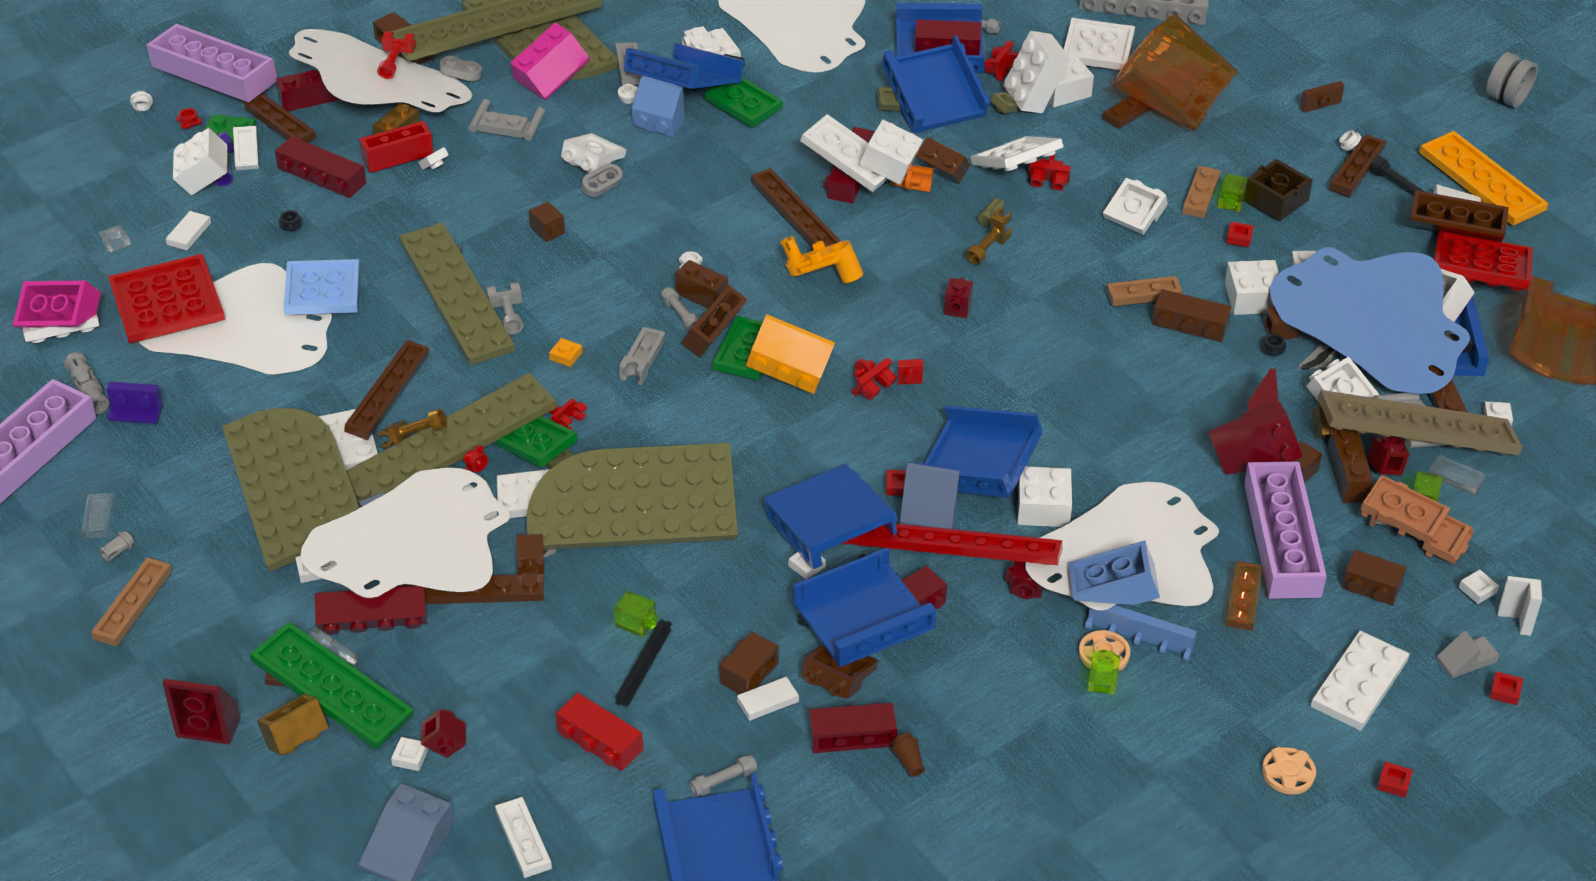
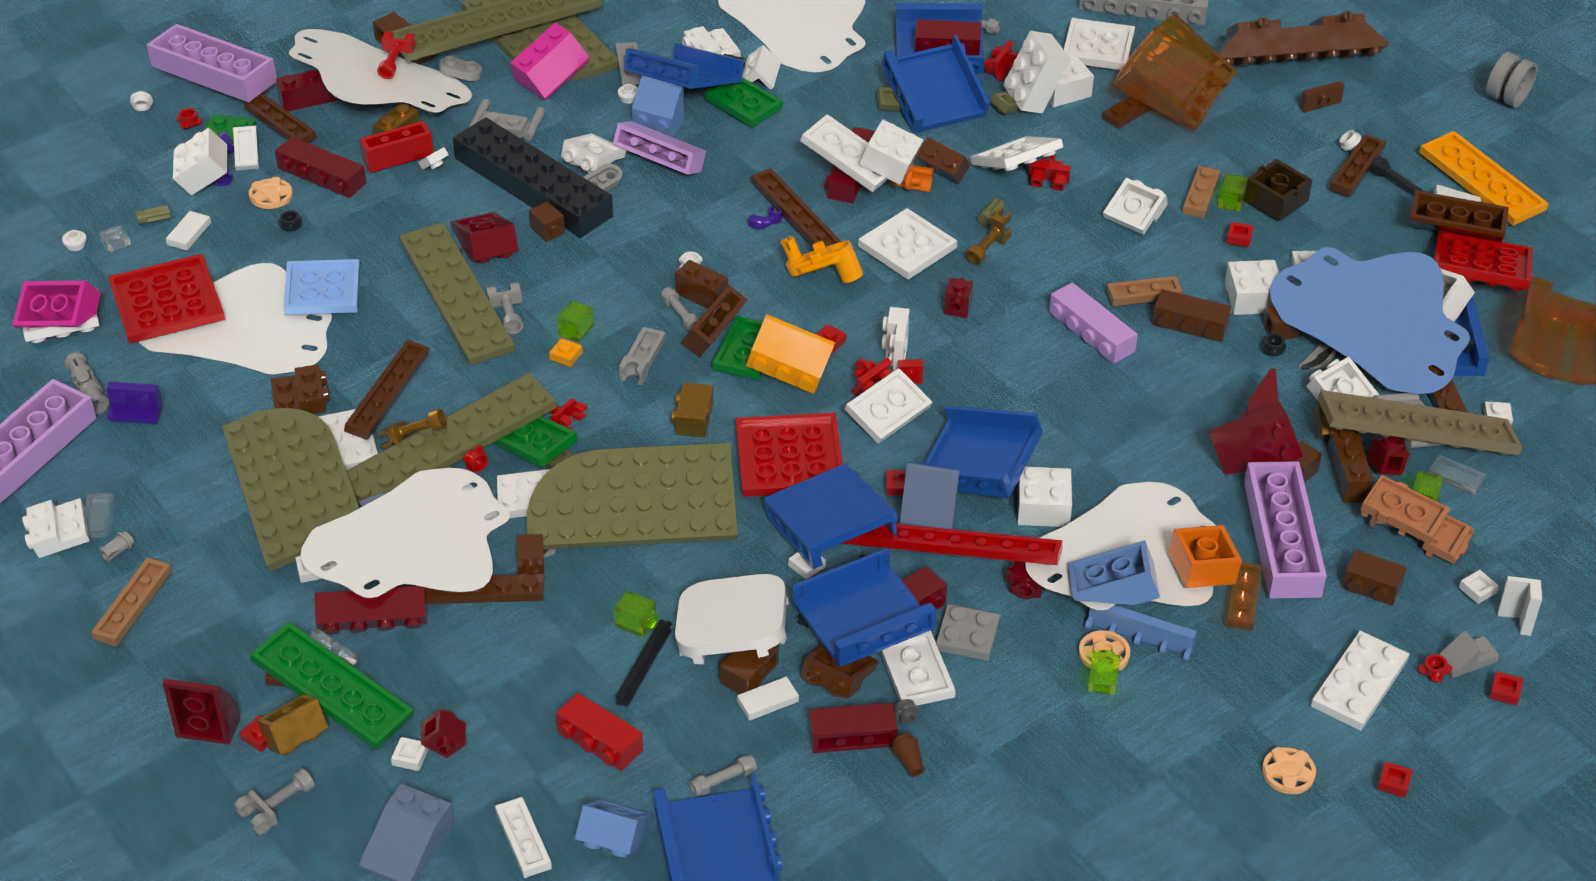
none -> white plate [22,498,90,558]
none -> white plate [62,230,87,251]
none -> olive piece [135,205,171,225]
none -> light grey bar [234,768,315,835]
none -> red plate [239,715,267,752]
none -> light nougat wheel [249,177,293,209]
none -> reddish brown plate [271,364,330,414]
none -> dark red slope [450,212,519,263]
none -> black brick [453,117,613,238]
none -> clear neon green brick [557,300,594,343]
none -> medium blue slope [575,799,654,857]
none -> lavender brick [613,121,706,175]
none -> pearl gold brick [671,382,714,438]
none -> white tile [675,574,789,664]
none -> red plate [736,413,843,497]
none -> white panel [742,45,781,90]
none -> dark purple arm [748,206,782,229]
none -> red plate [816,324,847,354]
none -> white plate [844,368,933,444]
none -> white plate [858,208,957,280]
none -> white plate [880,630,955,705]
none -> white plate [882,307,910,372]
none -> dark grey plate [894,699,920,724]
none -> light grey plate [936,604,1000,661]
none -> lavender brick [1049,282,1138,363]
none -> orange brick [1168,525,1242,588]
none -> reddish brown piece [1208,11,1389,68]
none -> red plate [1419,654,1452,683]

